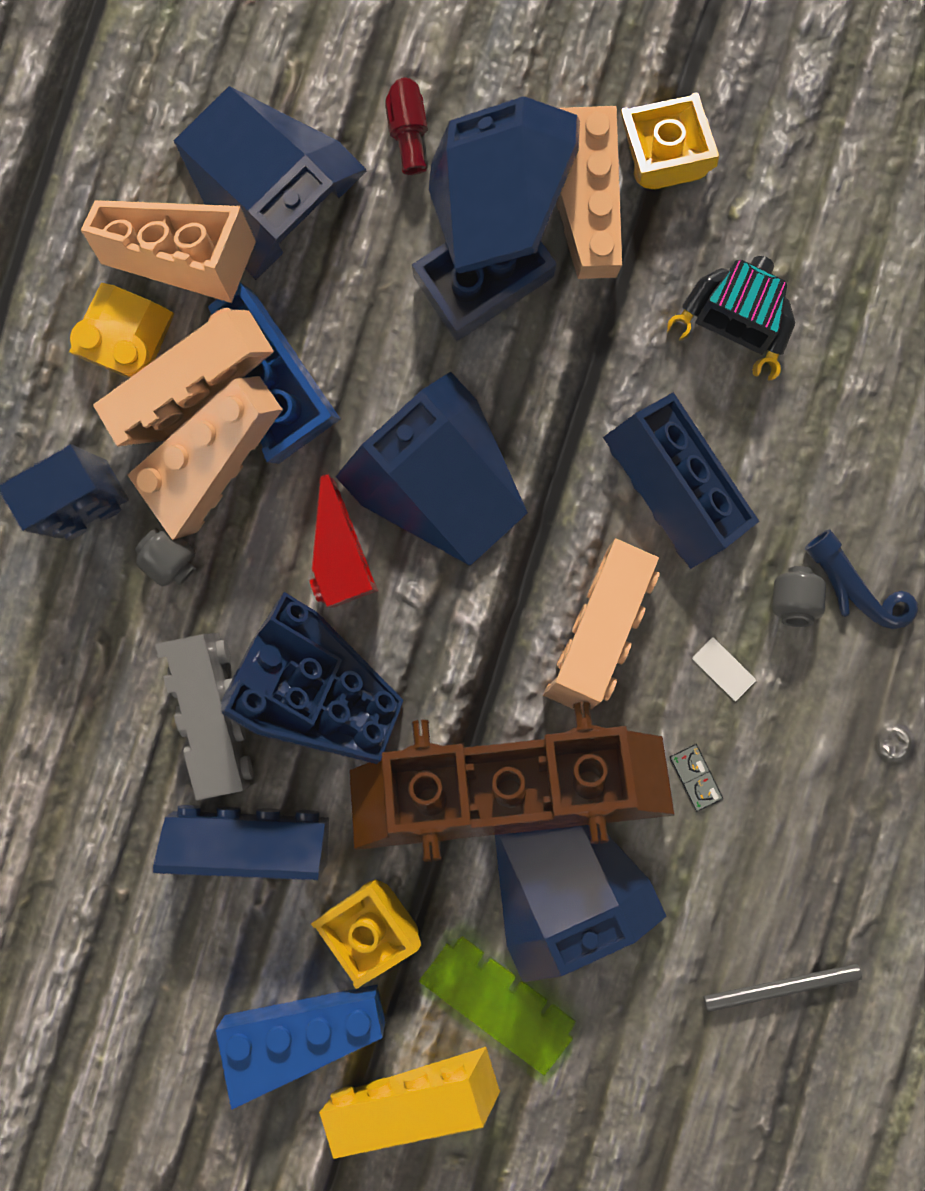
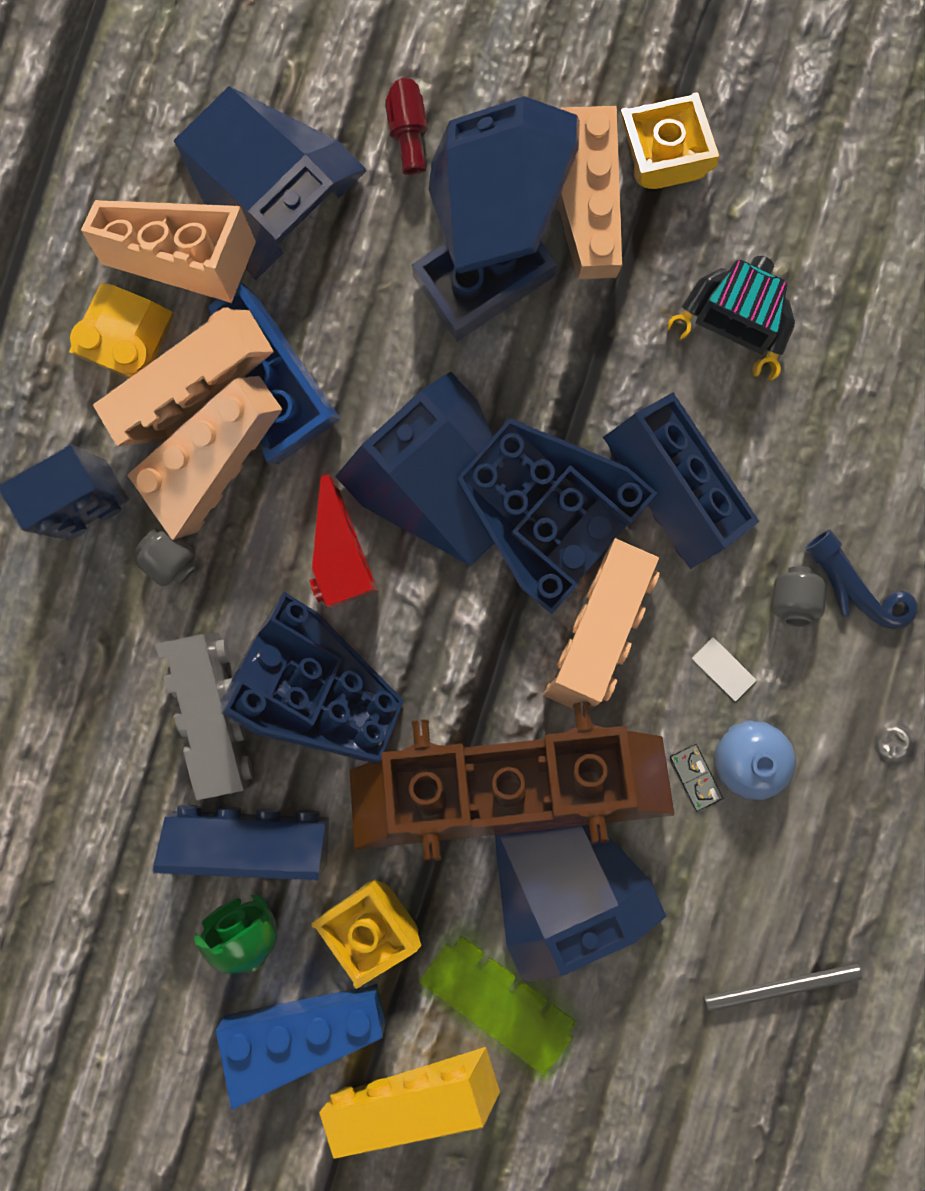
none -> green cylinder [194,894,277,973]
none -> dark blue wedge [457,418,657,615]
none -> medium blue cylinder [714,720,796,800]

